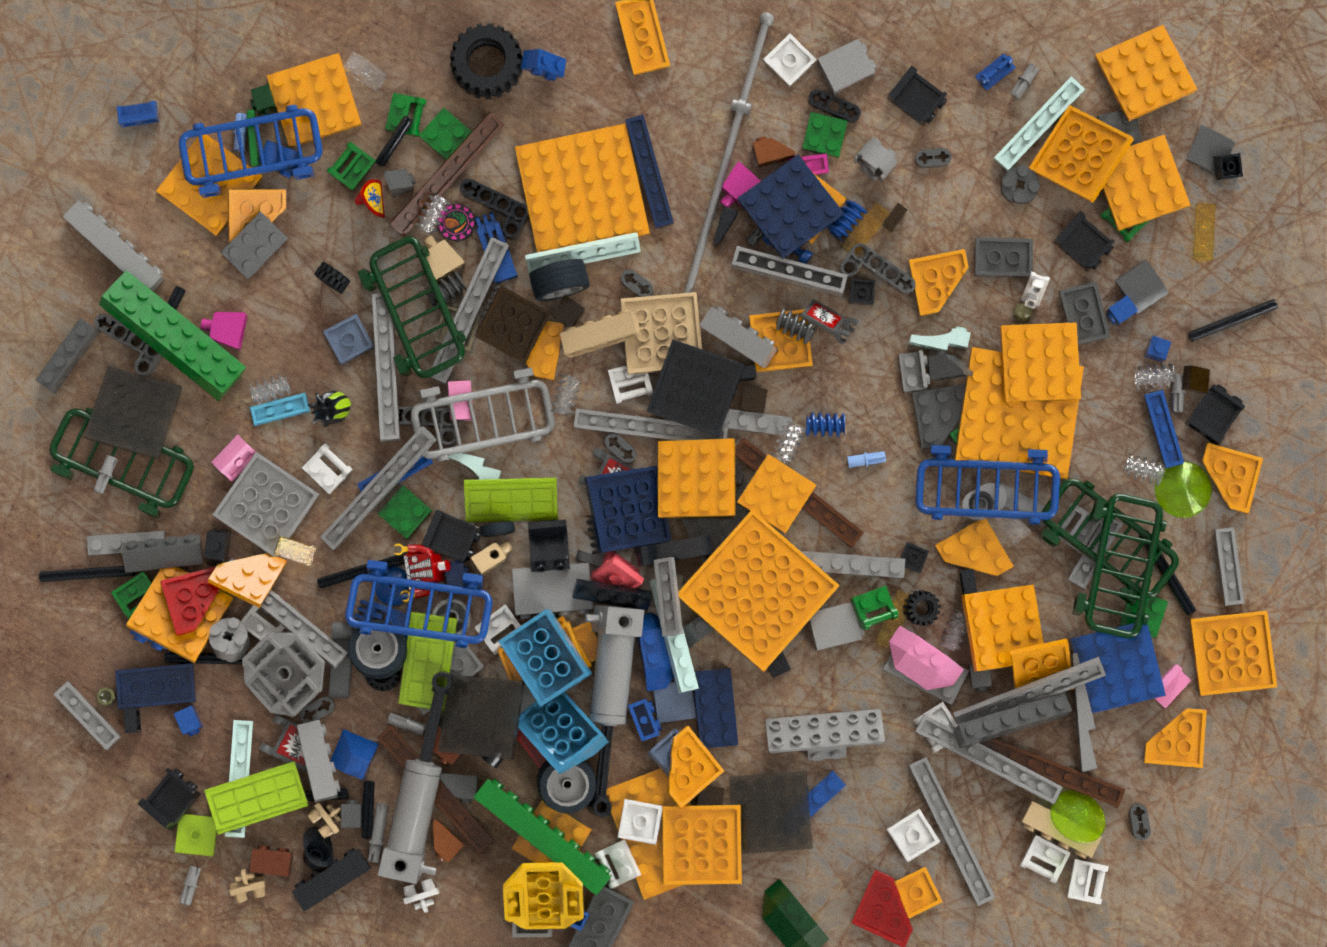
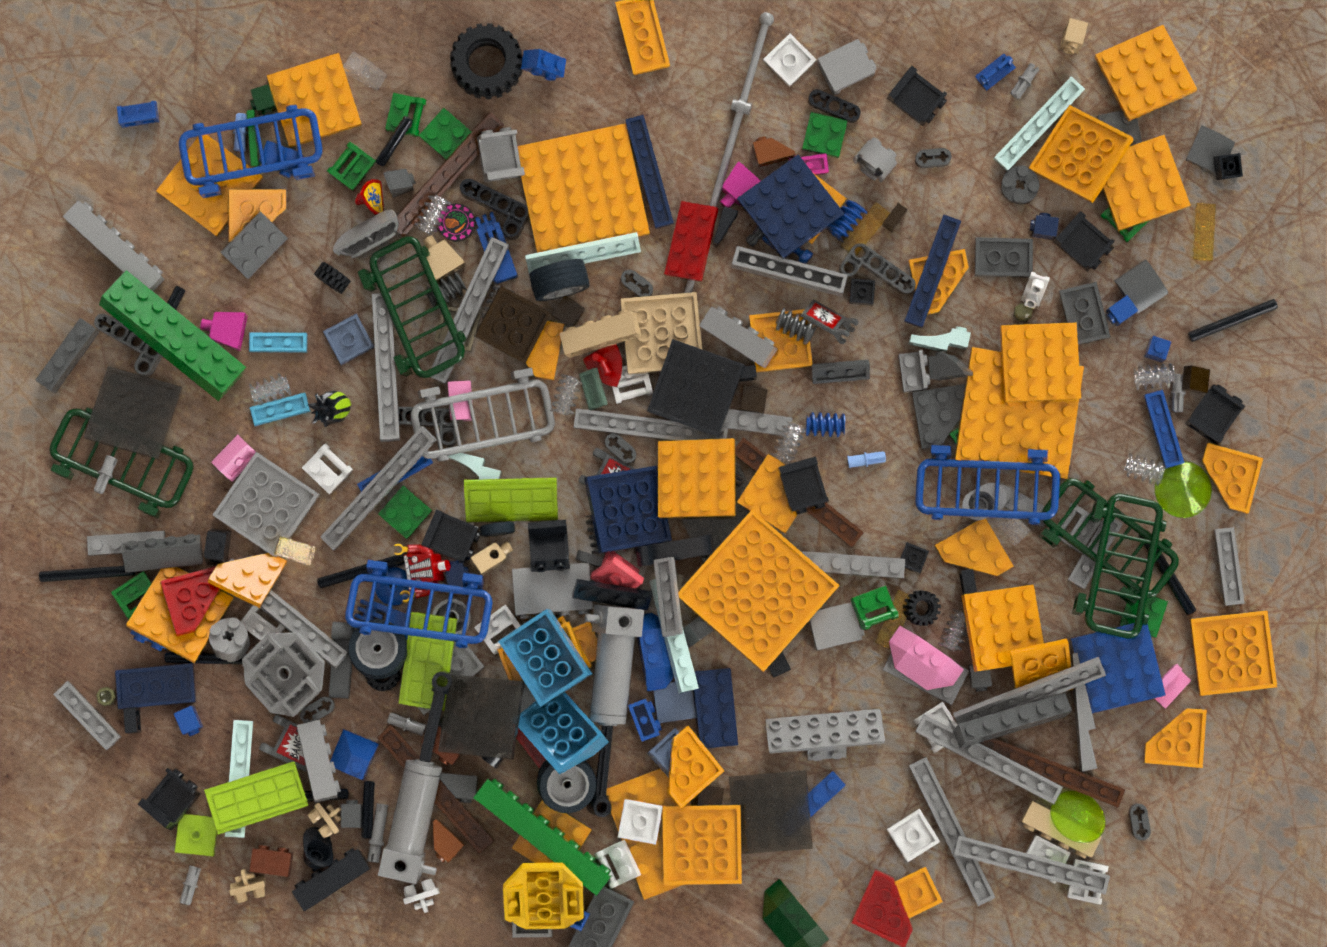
none -> medium azure tile [249,332,308,353]
none -> light grey brick [333,209,399,258]
none -> light grey panel [477,127,525,182]
none -> sand green tile [579,368,608,410]
none -> red shield [583,344,622,387]
none -> red plate [664,201,719,282]
none -> black panel [778,456,829,515]
none -> dark grey plate [812,359,870,384]
none -> dark blue plate [904,214,961,328]
none -> light grey plate [953,835,1110,895]
none -> dark blue brick [1029,213,1059,240]
none -> tan brick [1059,18,1088,55]

